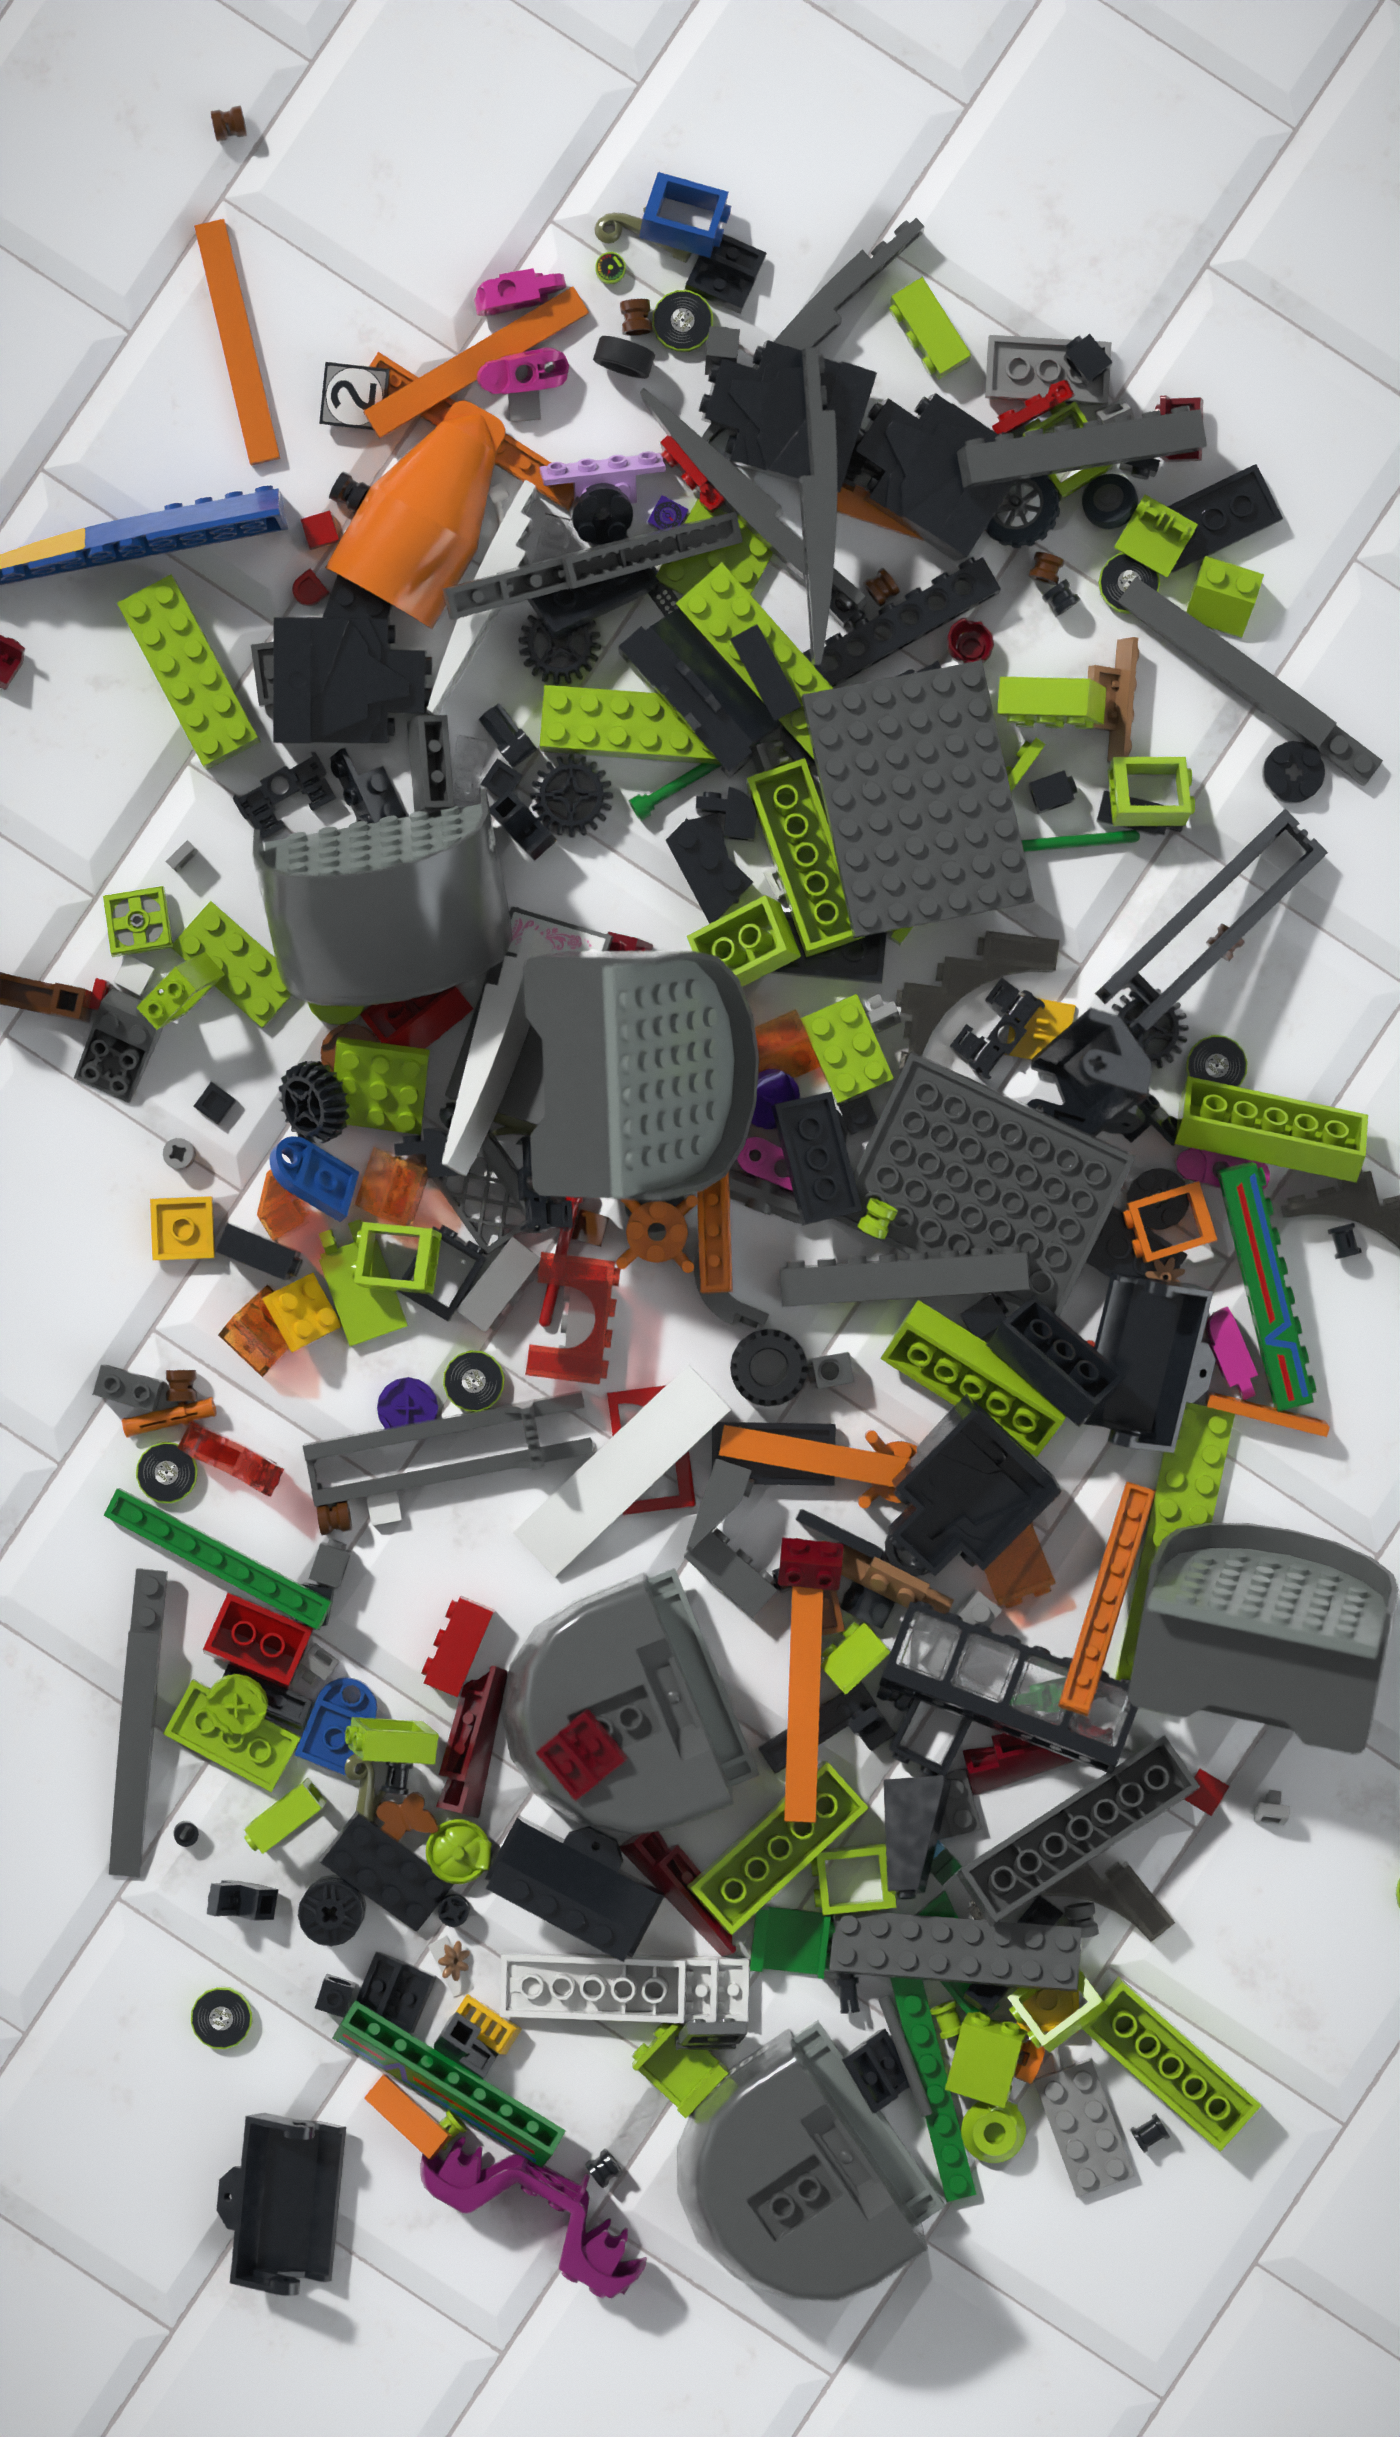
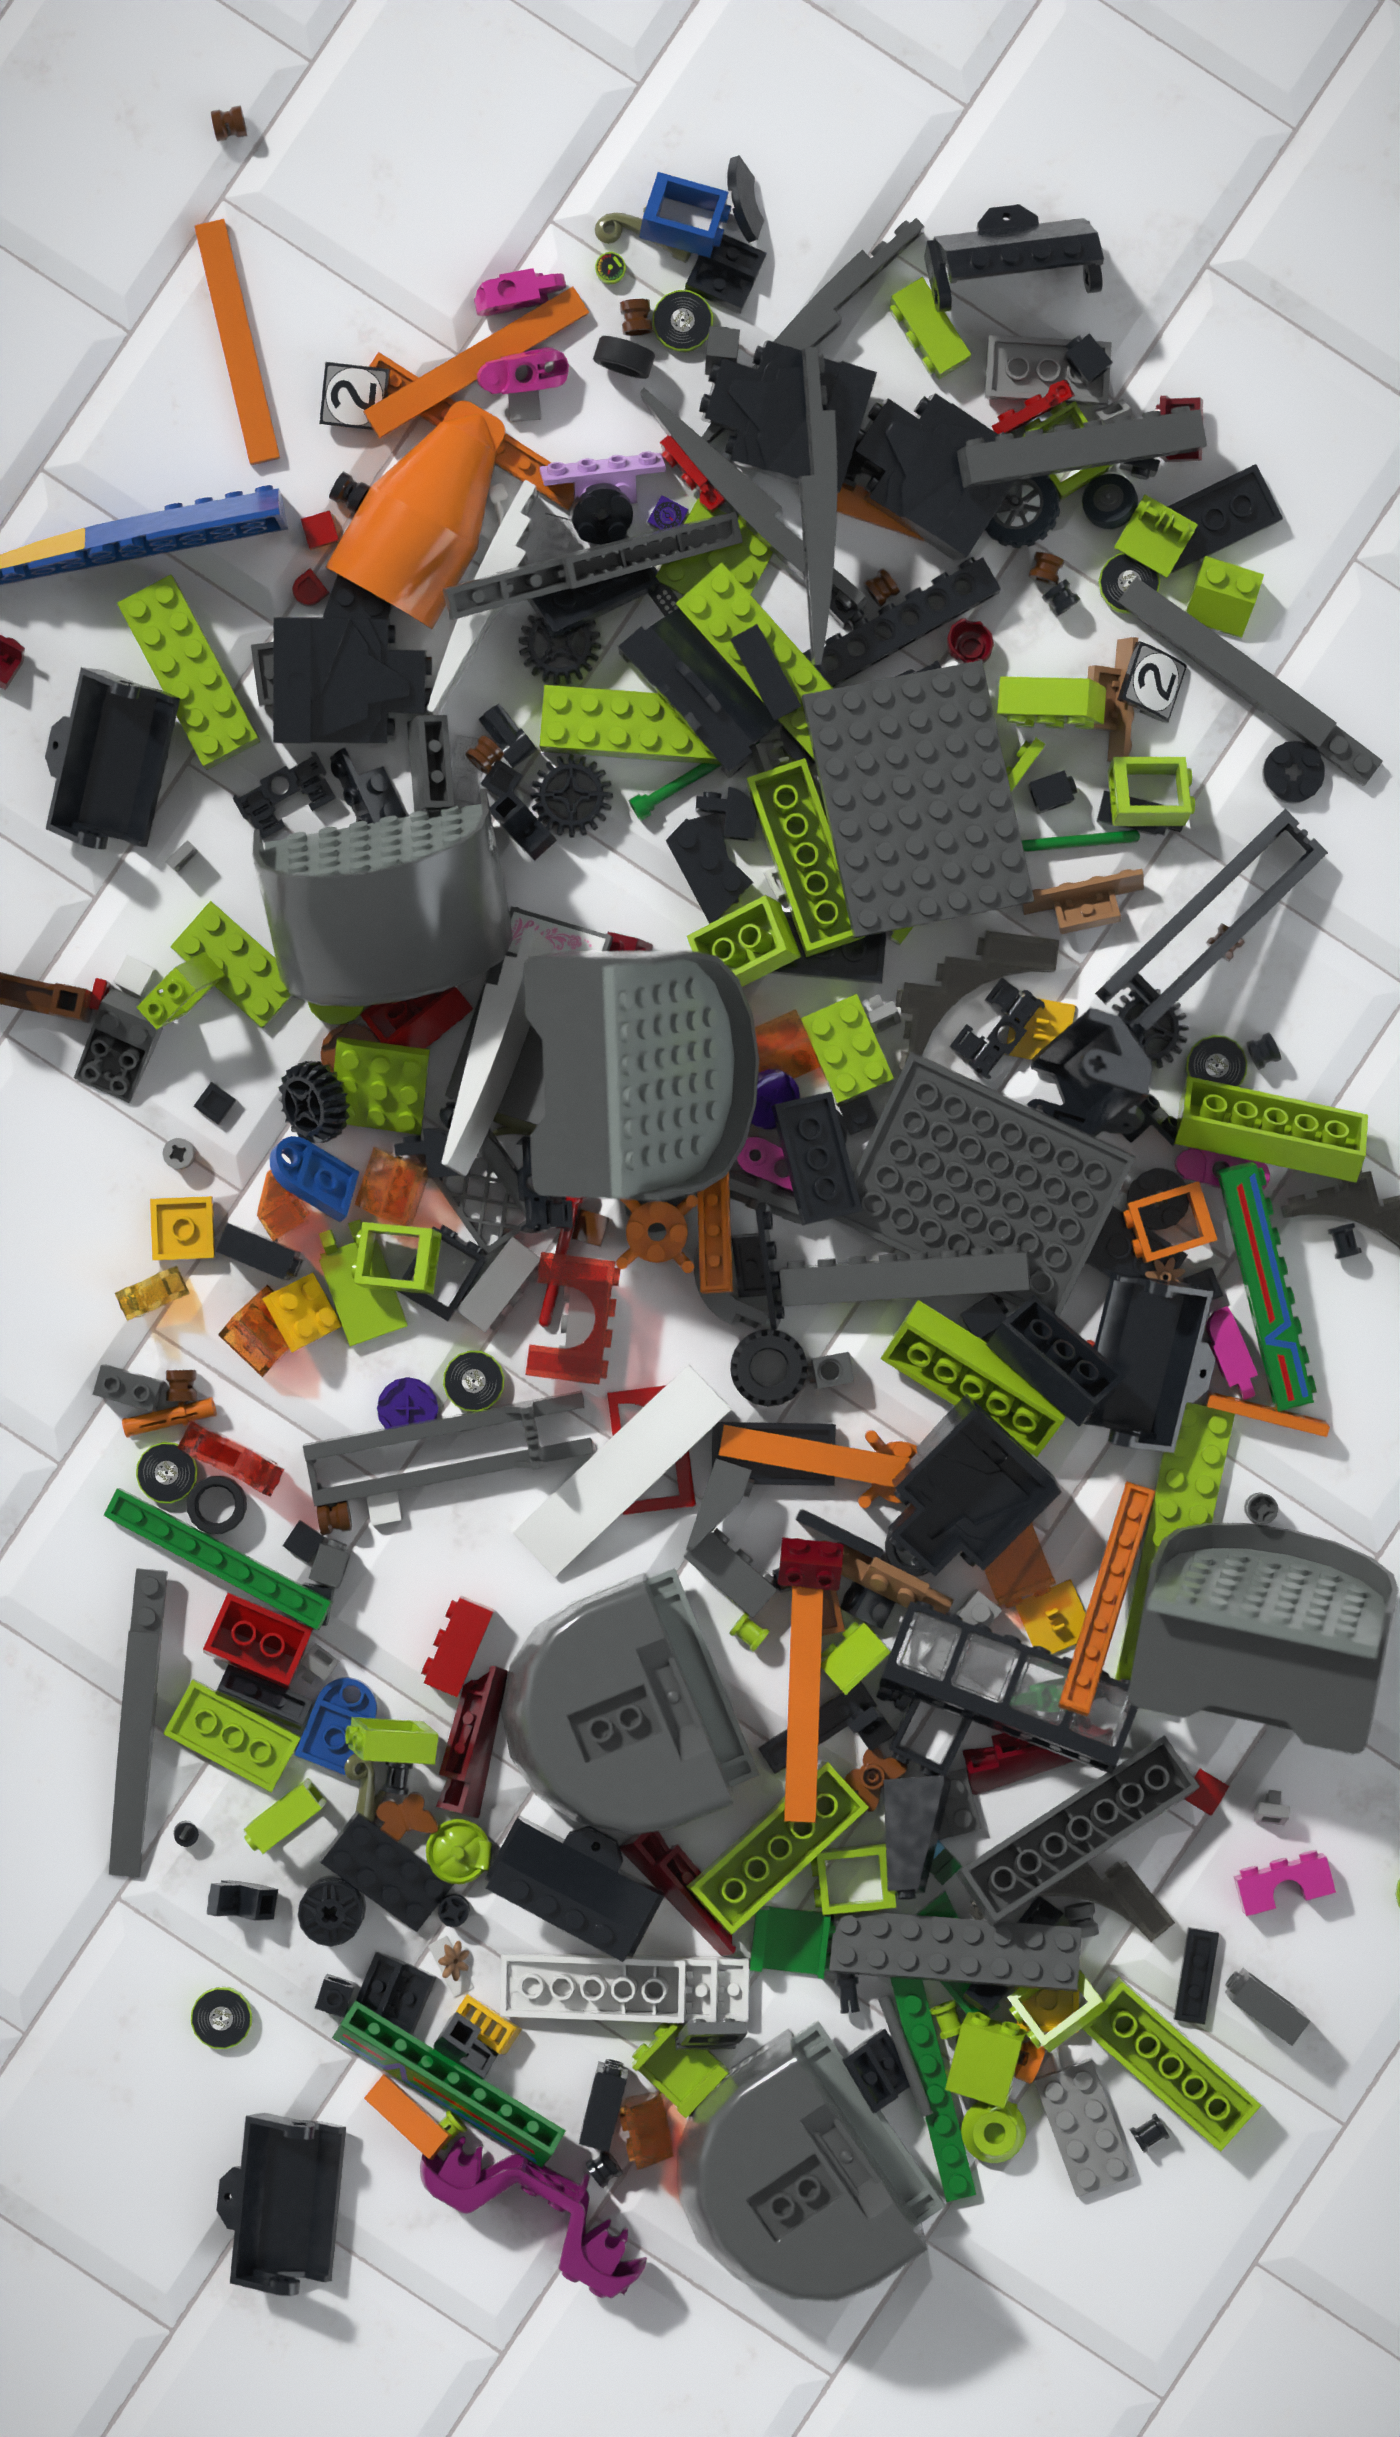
lime piece [103,886,173,957] -> none
lime tile [206,1674,268,1735] -> none
dark red slope [535,1709,628,1801] -> none
lime wheel [857,1198,898,1239] -> none
none -> black piece [45,667,180,850]
none -> clear yellow brick [114,1266,190,1321]
none -> black tyre [187,1476,247,1534]
none -> black tile [282,1520,326,1563]
none -> reddish brown wheel [465,735,505,774]
none -> black window [579,2059,628,2152]
none -> clear orange slope [619,2091,674,2170]
none -> black tile [727,155,764,243]
none -> lime bush [729,1612,770,1652]
none -> black bracket [731,1202,785,1329]
none -> dark orange animal [844,1748,908,1812]
none -> black piece [924,204,1104,313]
none -> yellow piece [1014,1579,1086,1654]
none -> medium nougat bracket [1022,869,1144,934]
none -> slope [1117,641,1187,723]
none -> black tile [1173,1927,1219,2025]
none -> black tile [1183,1267,1223,1301]
none -> dark grey window [1225,1968,1310,2046]
none -> dark pink arch [1233,1850,1336,1916]
none -> dark grey wheel [1244,1492,1278,1524]
none -> black wheel [1246,1032,1282,1070]

